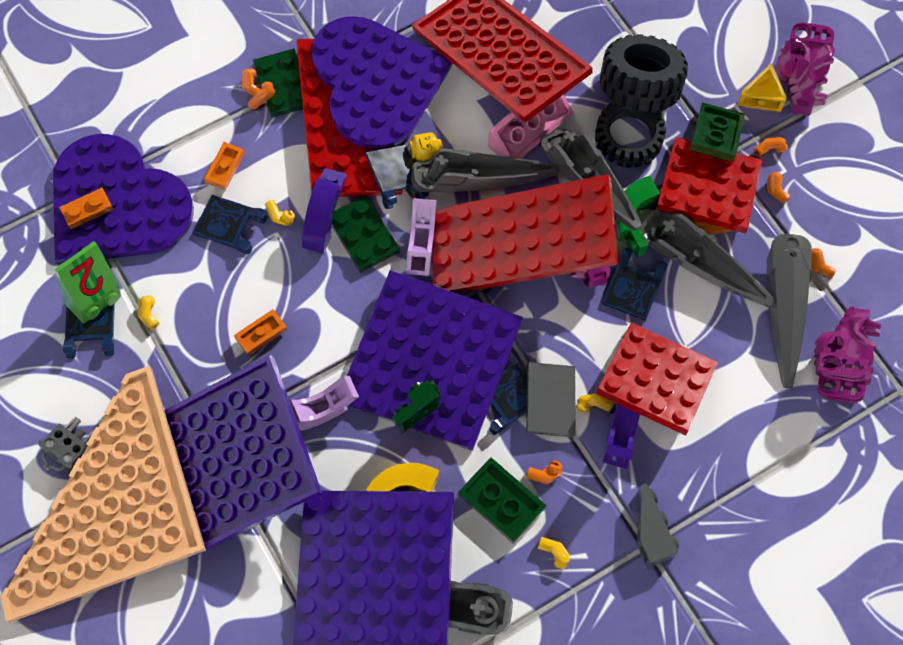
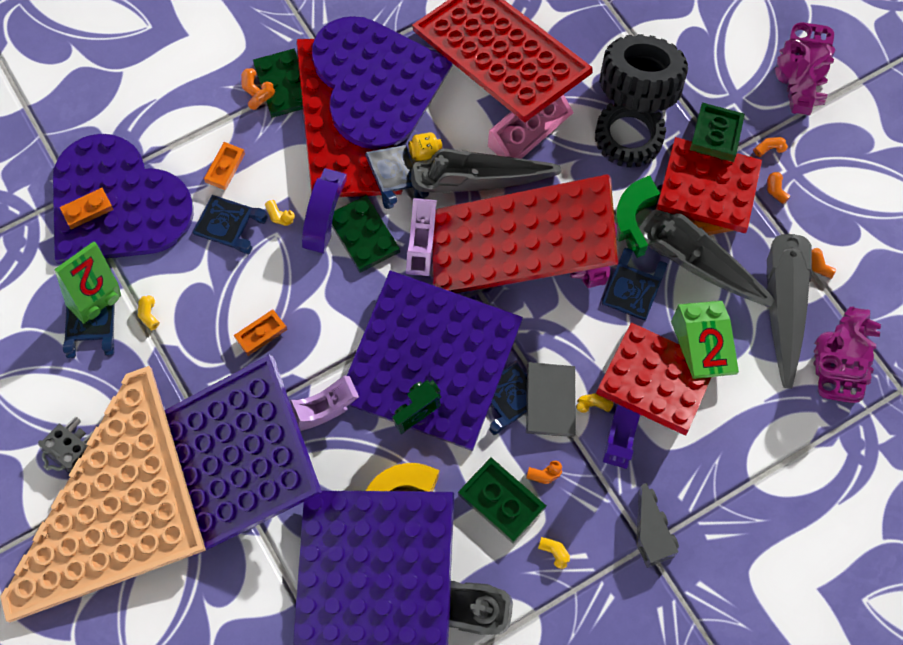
dark grey piece [540,129,642,231] -> none
yellow slope [737,63,786,112] -> none
none -> bright green slope [671,301,739,379]

